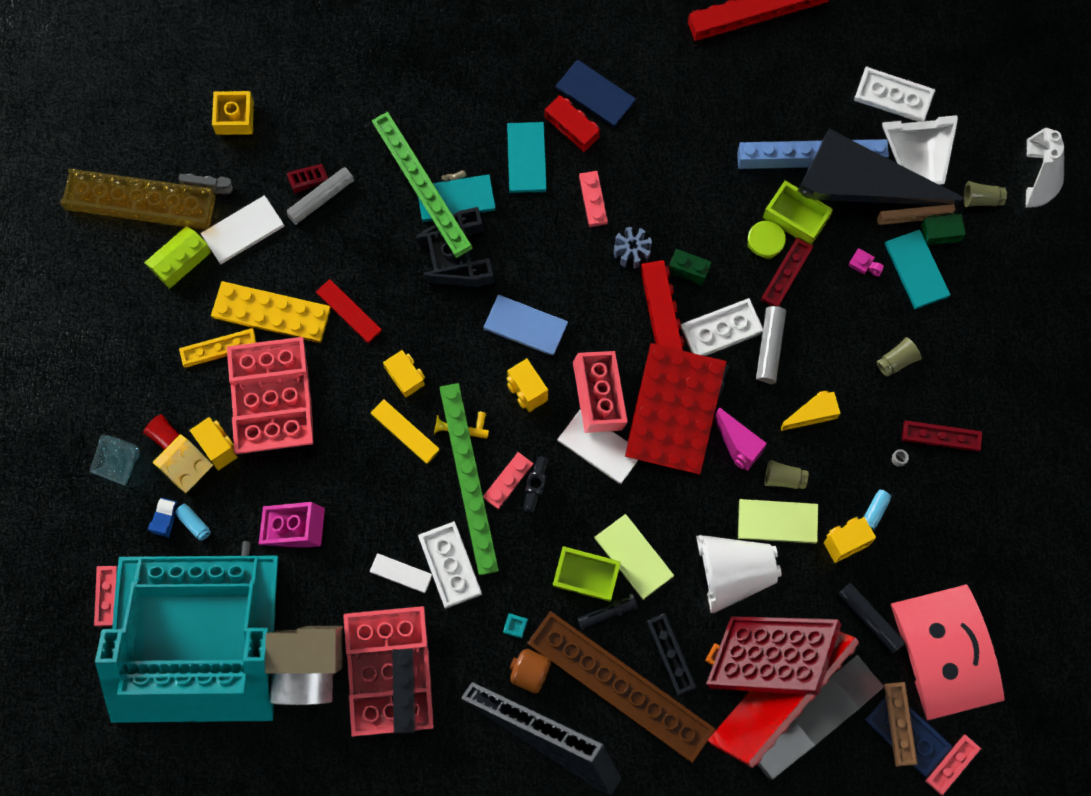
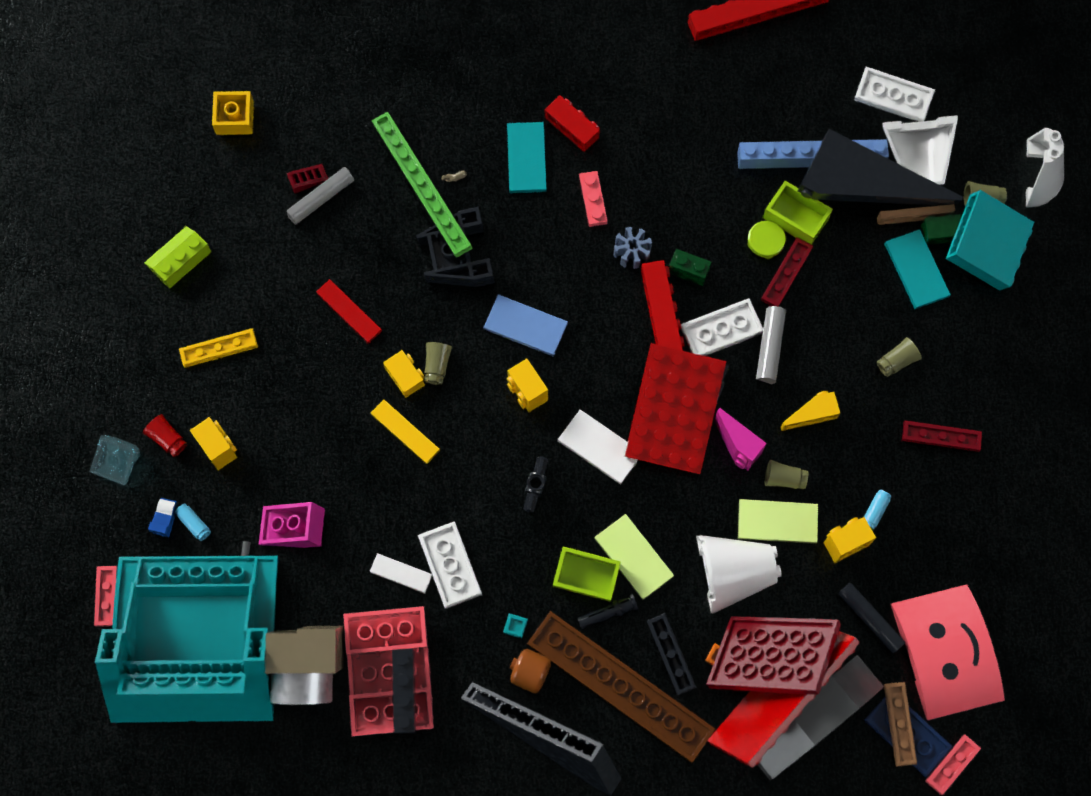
clear yellow tile [60,169,216,230] -> none
yellow brick [153,434,213,493] -> none
dark grey hinge [179,174,233,195] -> none
white tile [201,195,284,264] -> none
yellow plate [211,281,331,343] -> none
coral slope [227,337,313,454] -> none
teal tile [418,175,495,222] -> none
yellow piece [434,412,489,439] -> none
bright green plate [440,383,498,576] -> none
coral plate [483,452,533,510] -> none
dark blue tile [556,60,636,128] -> none
coral brick [573,351,627,433] -> none
dark pink plate [848,248,884,277] -> none
light grey hinge [892,450,909,467] -> none
none -> olive plant [424,342,452,385]
none -> teal brick [946,190,1034,290]

